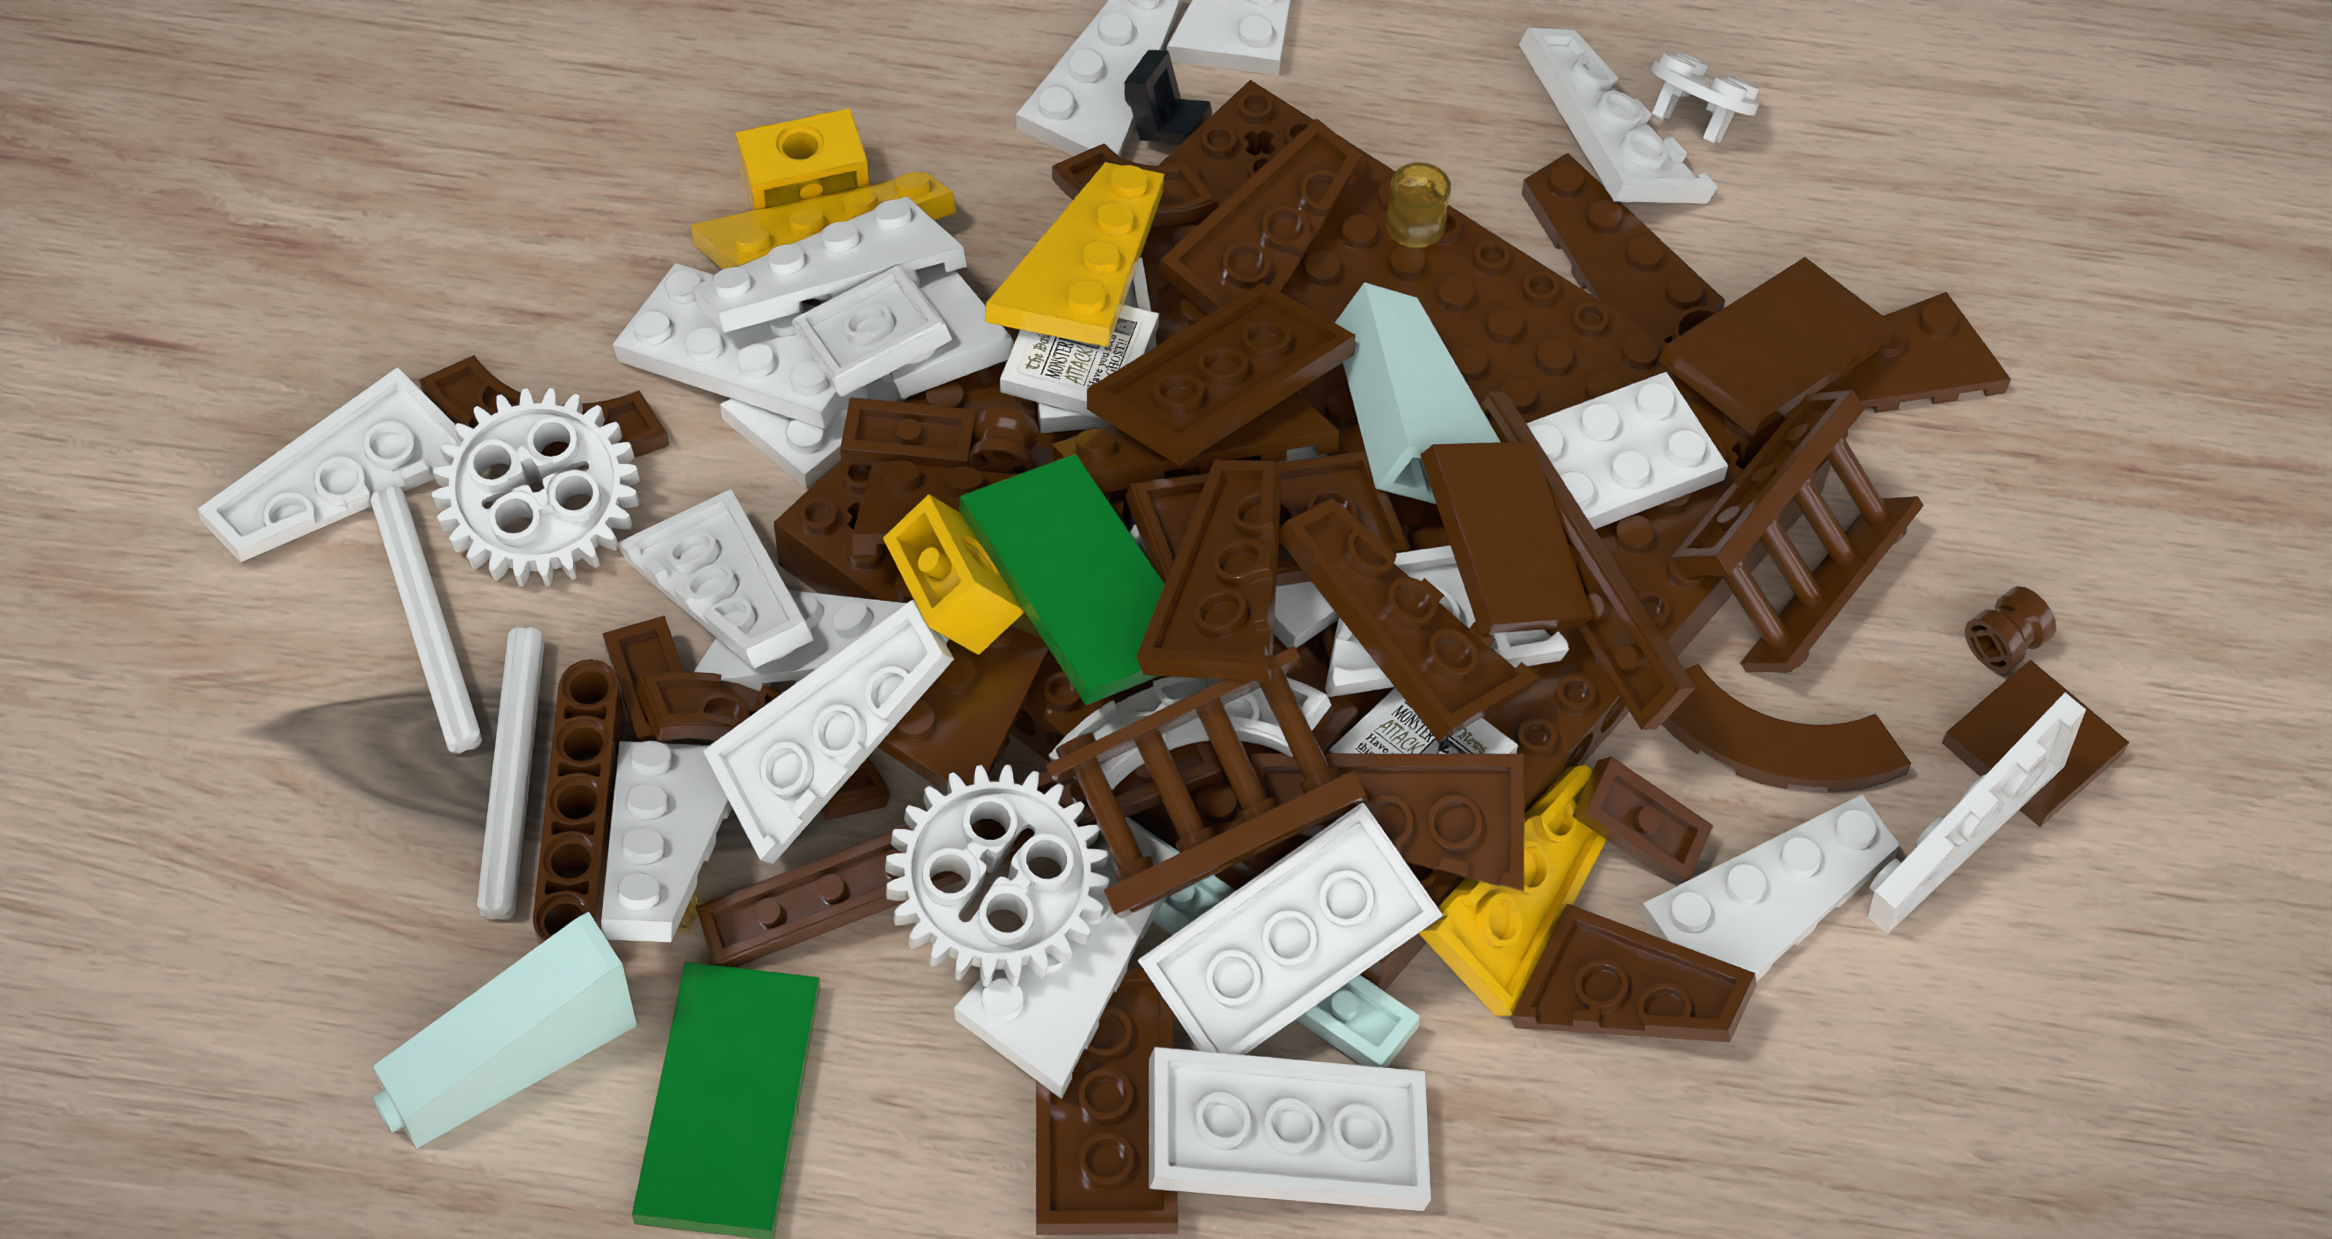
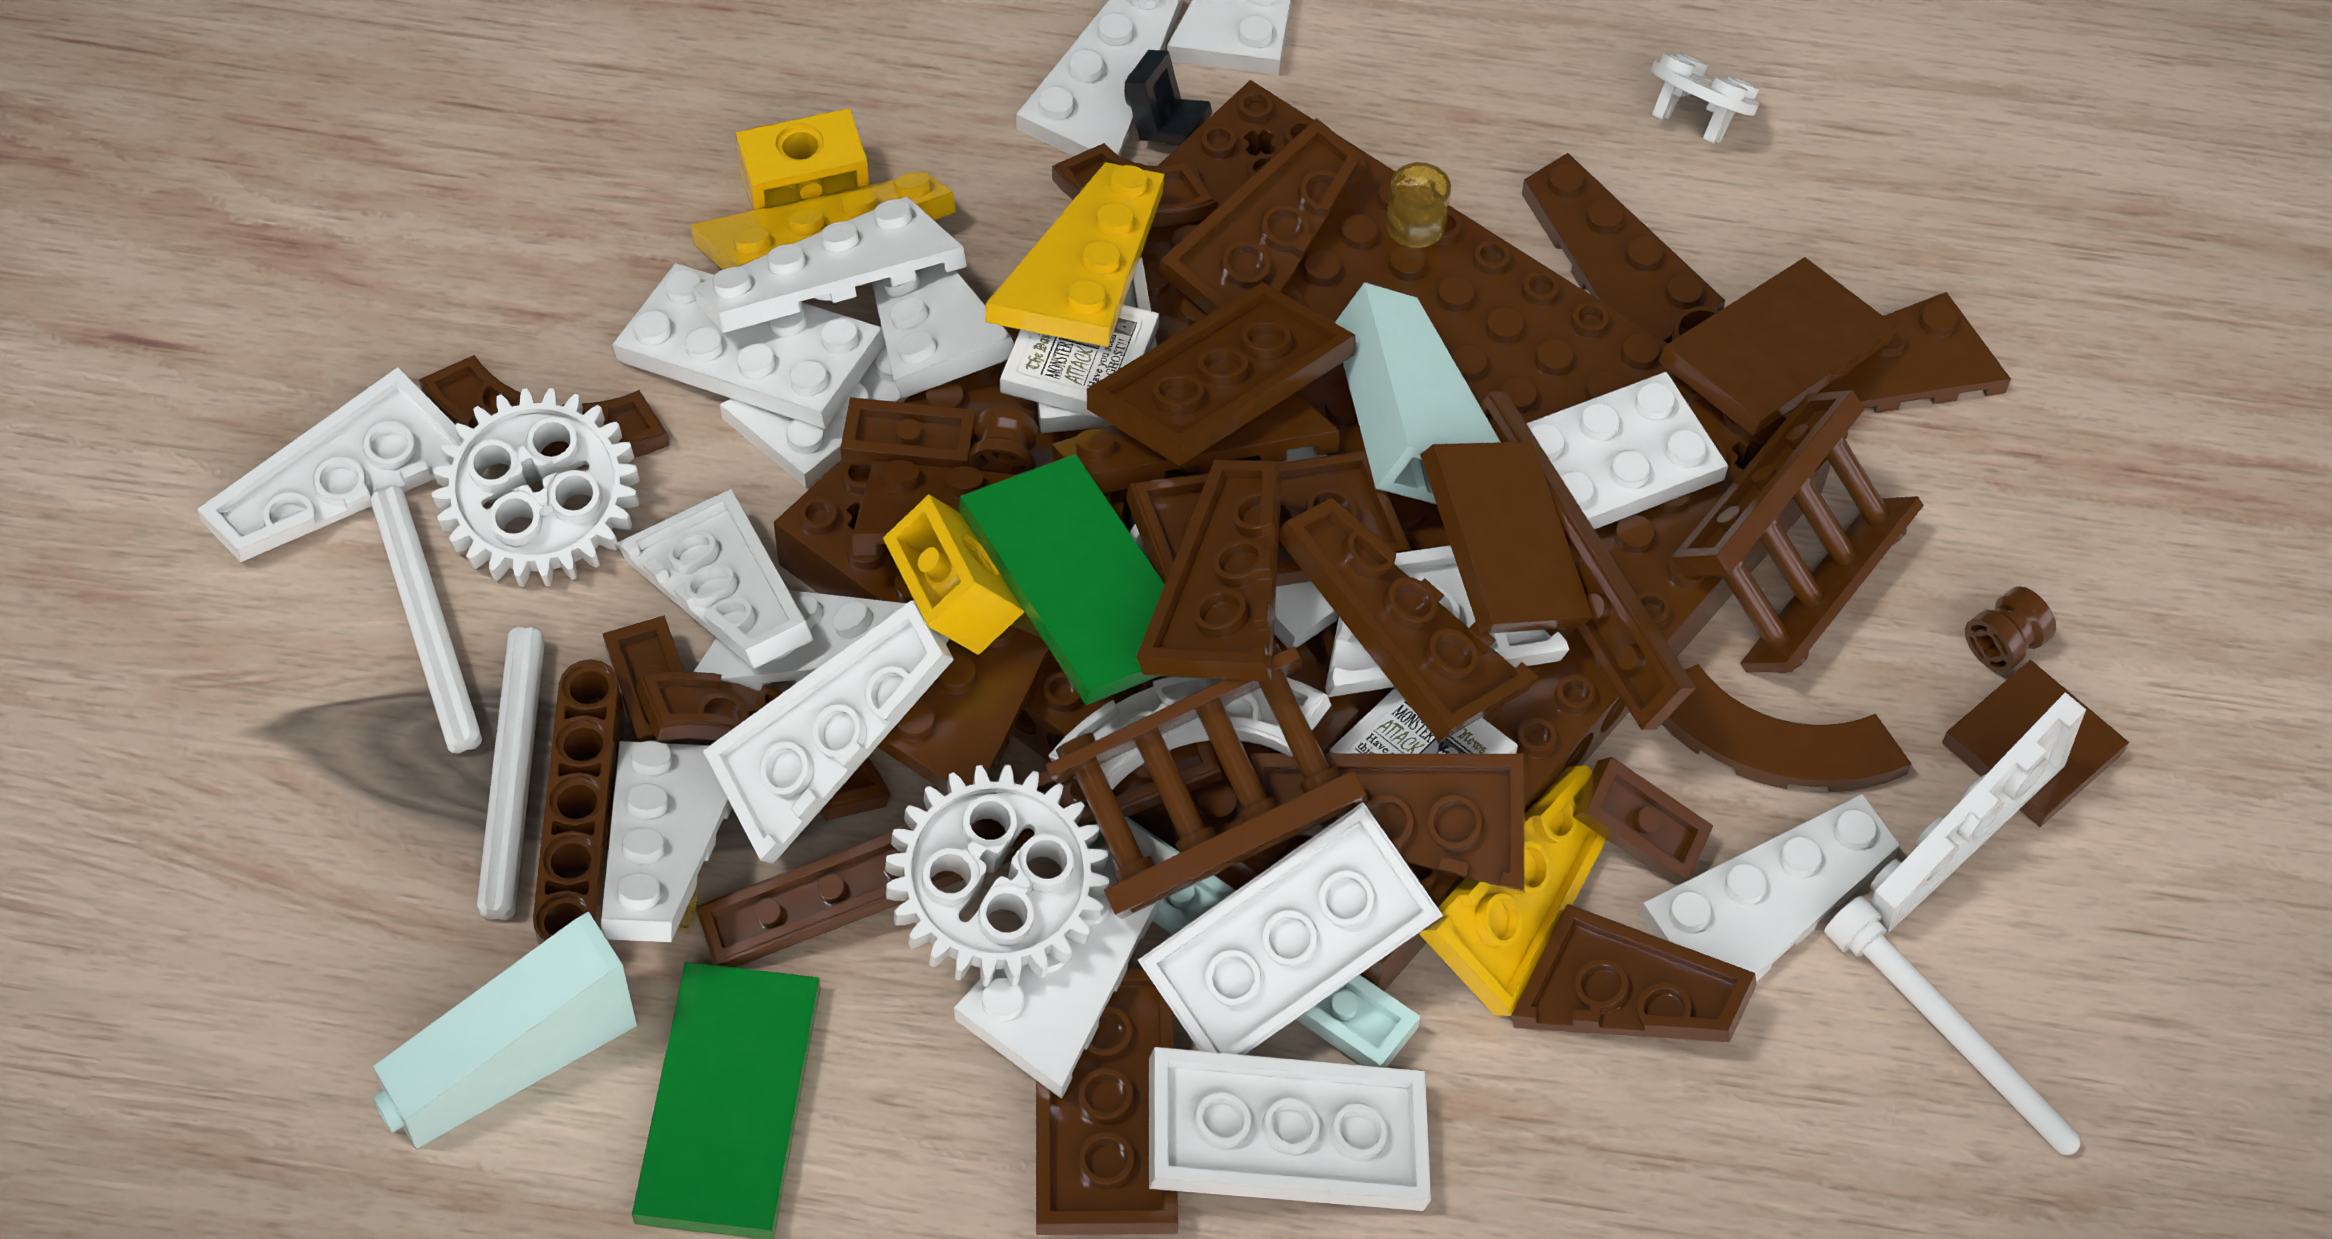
white tile [791,265,952,398] -> none
white wing [1519,27,1718,204] -> none
none -> white piece [1824,896,2081,1155]

